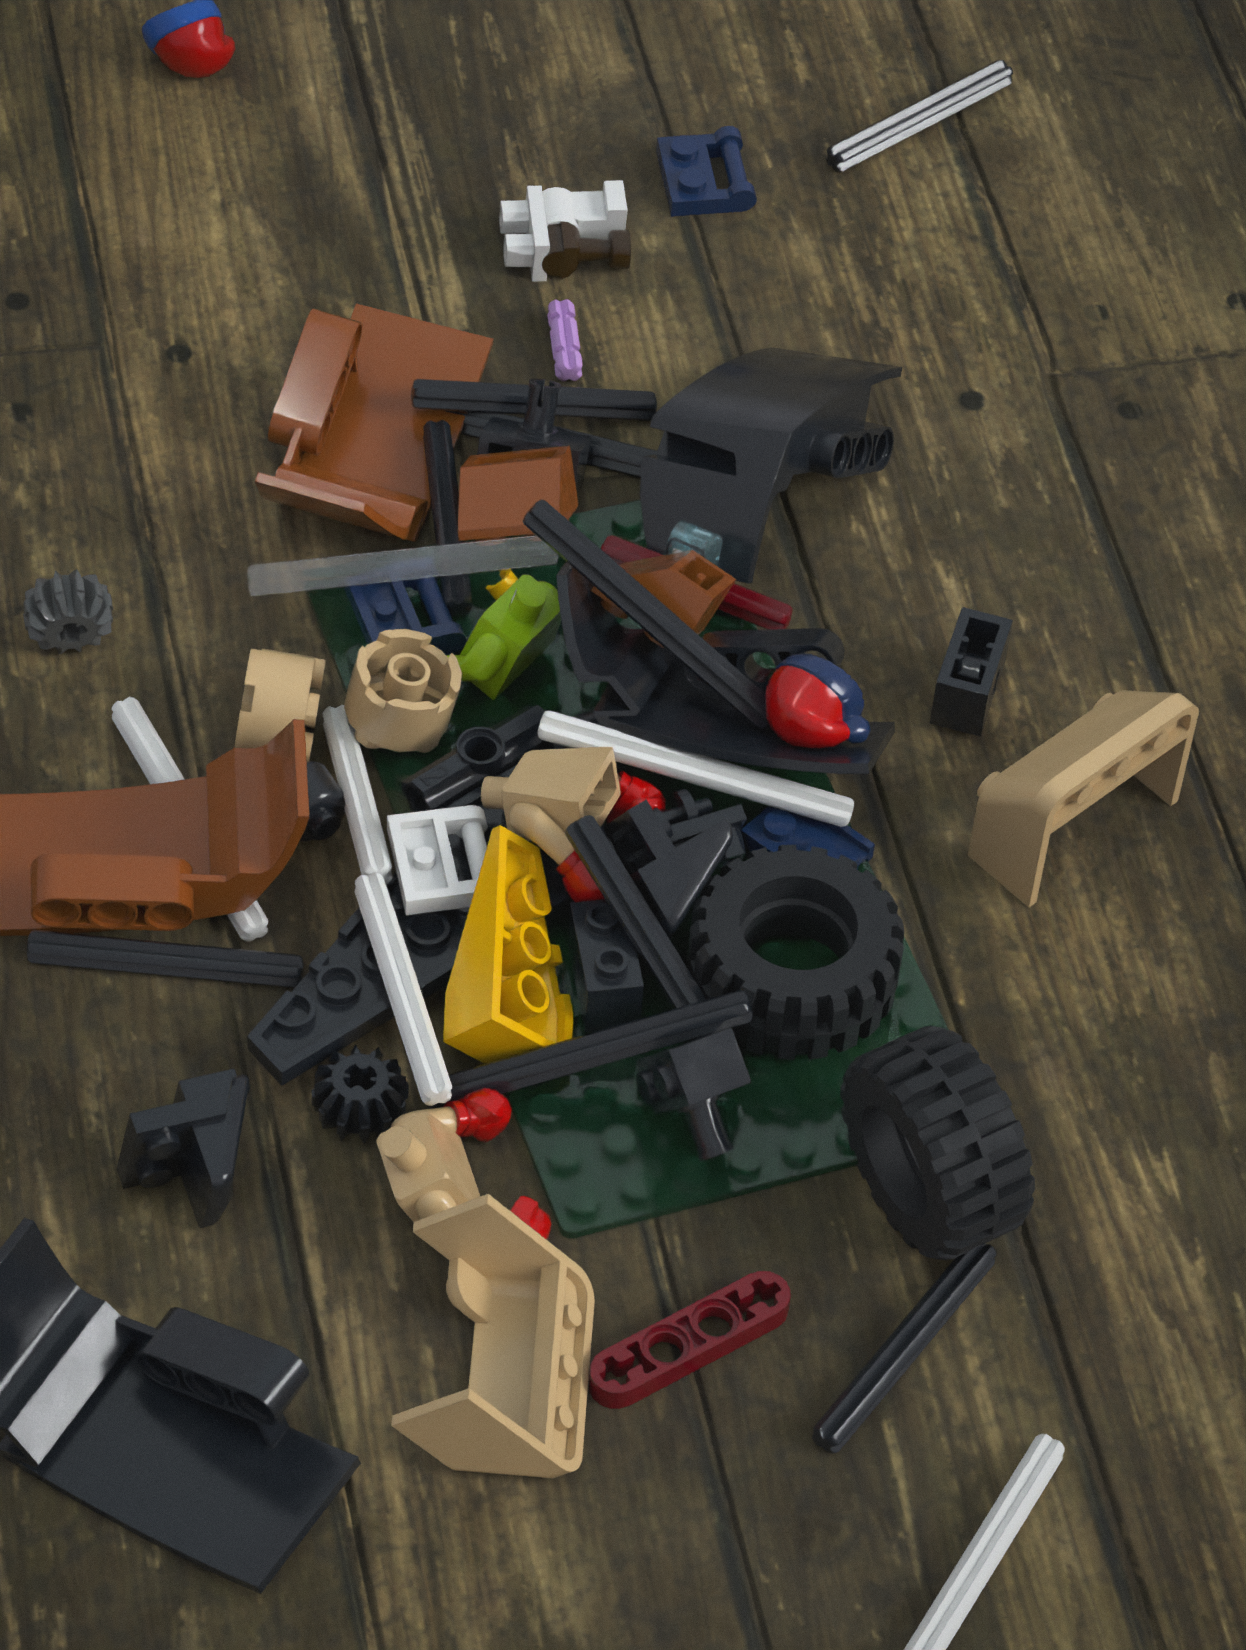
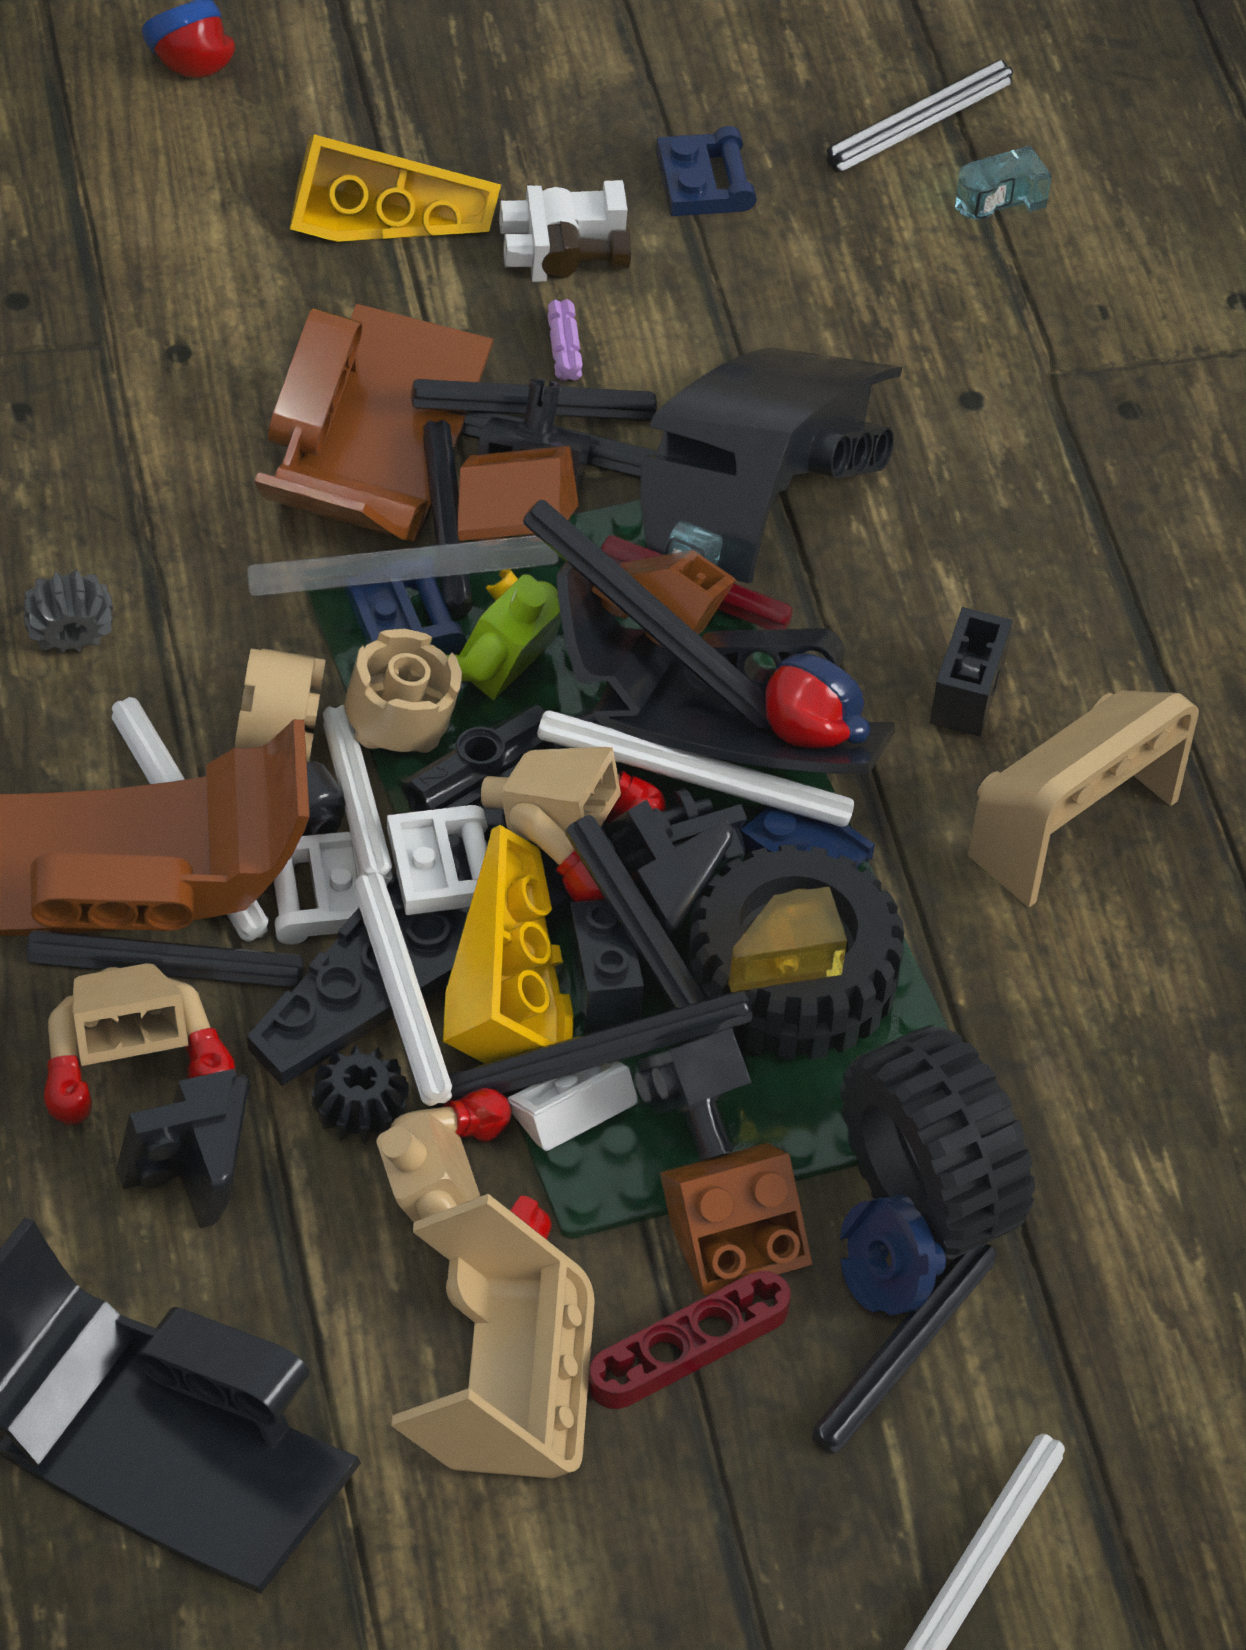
none -> tan torso [43,963,236,1126]
none -> white plate [274,832,361,945]
none -> yellow wedge [290,134,501,242]
none -> white slope [508,1061,637,1151]
none -> dark orange slope [660,1143,813,1295]
none -> clear yellow slope [729,887,847,992]
none -> dark blue plate [840,1195,946,1315]
none -> clear light blue leg [955,145,1052,219]

